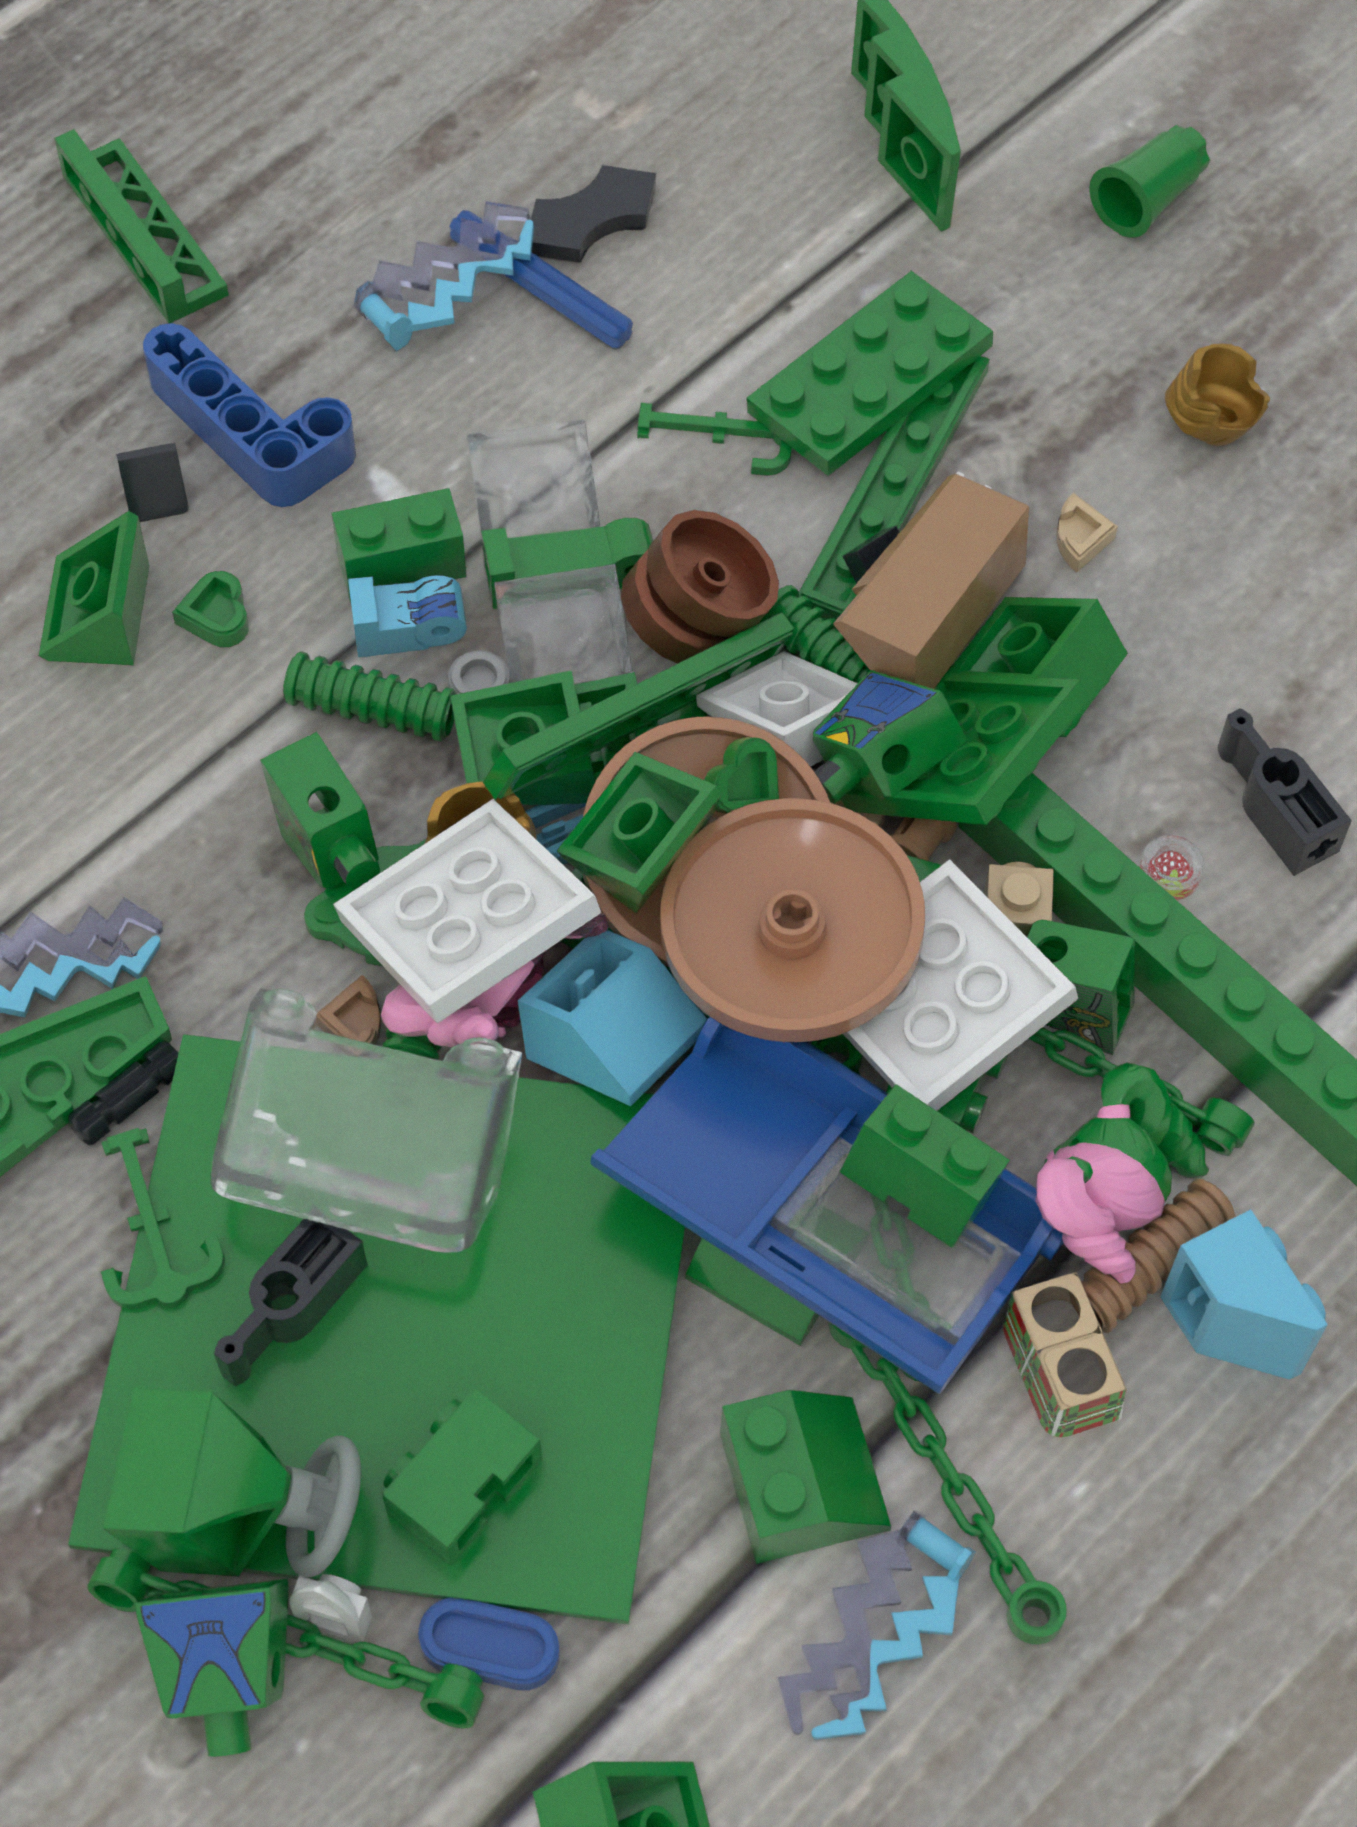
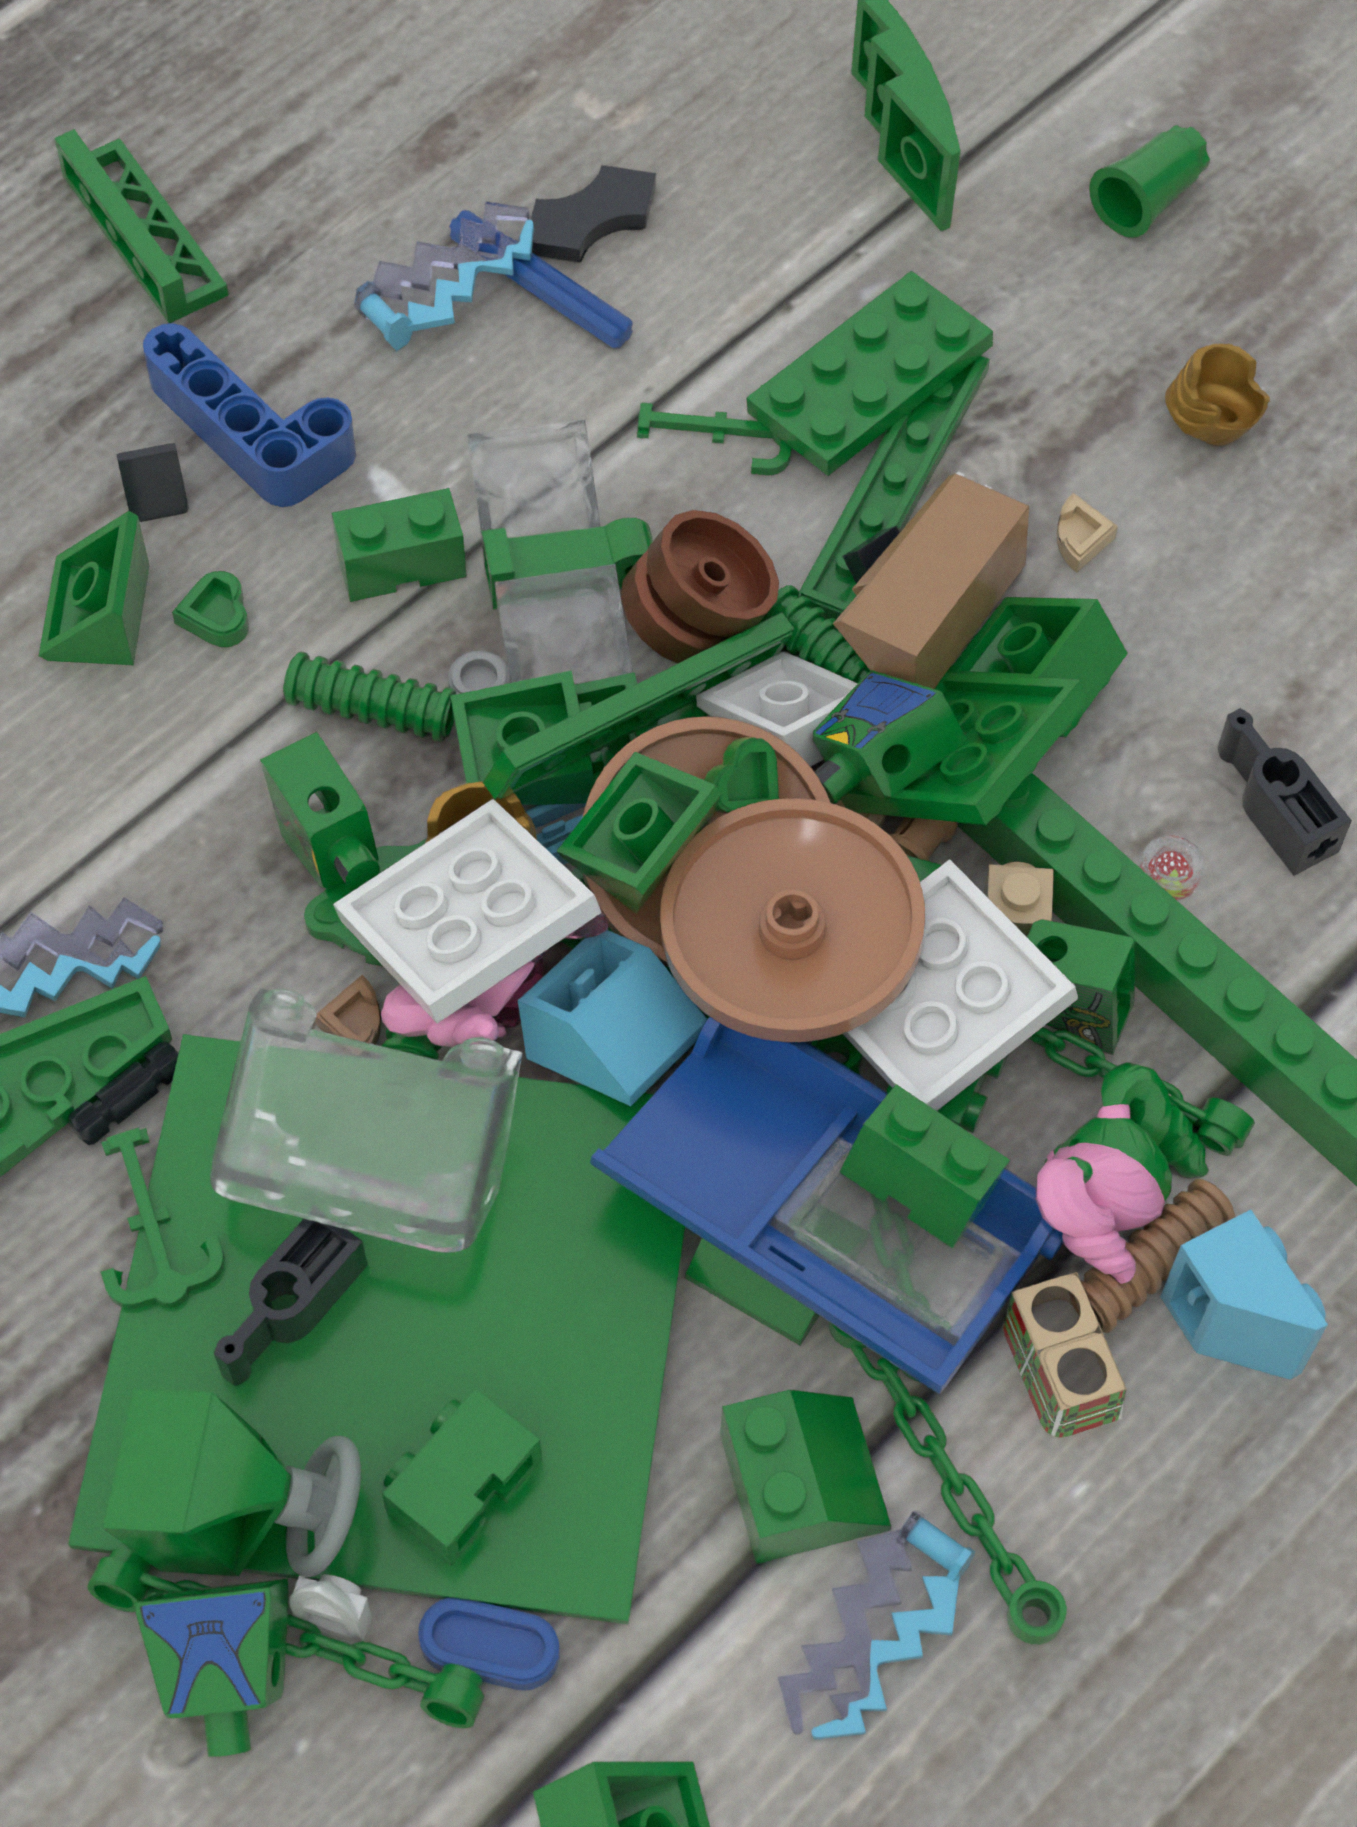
medium azure leg [348,576,467,658] -> none

